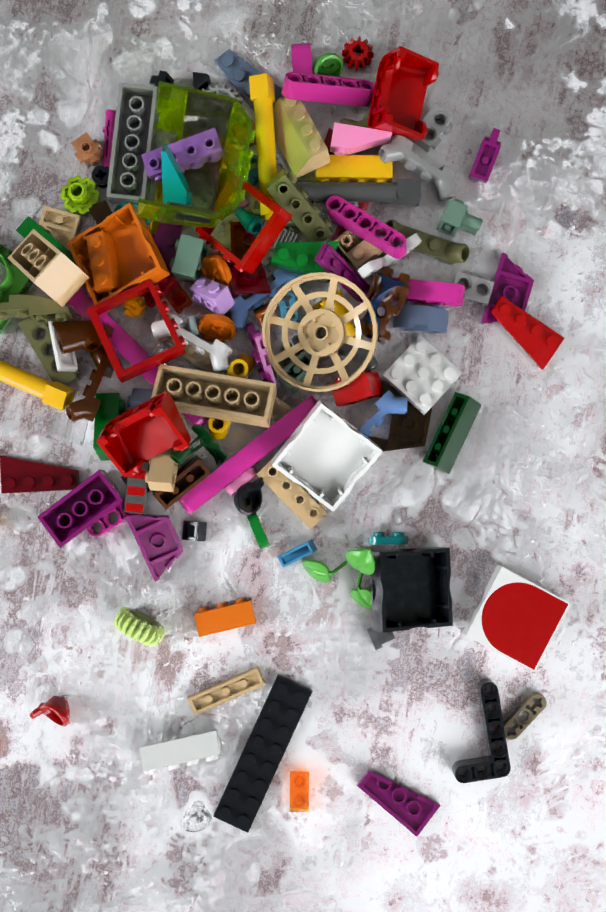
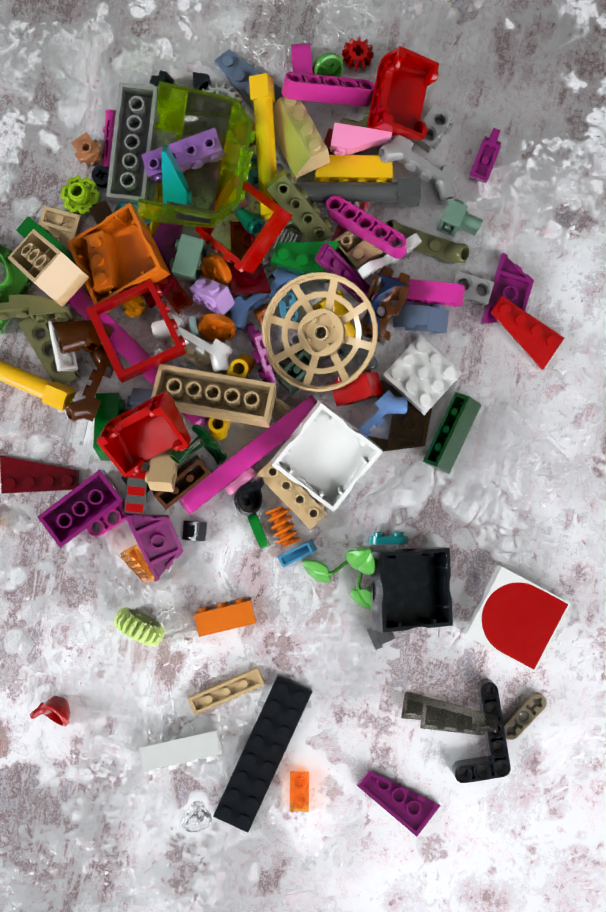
none -> clear orange slope [118,545,154,584]
none -> orange piece [265,505,300,548]
none -> clear smoke wedge [401,692,498,735]

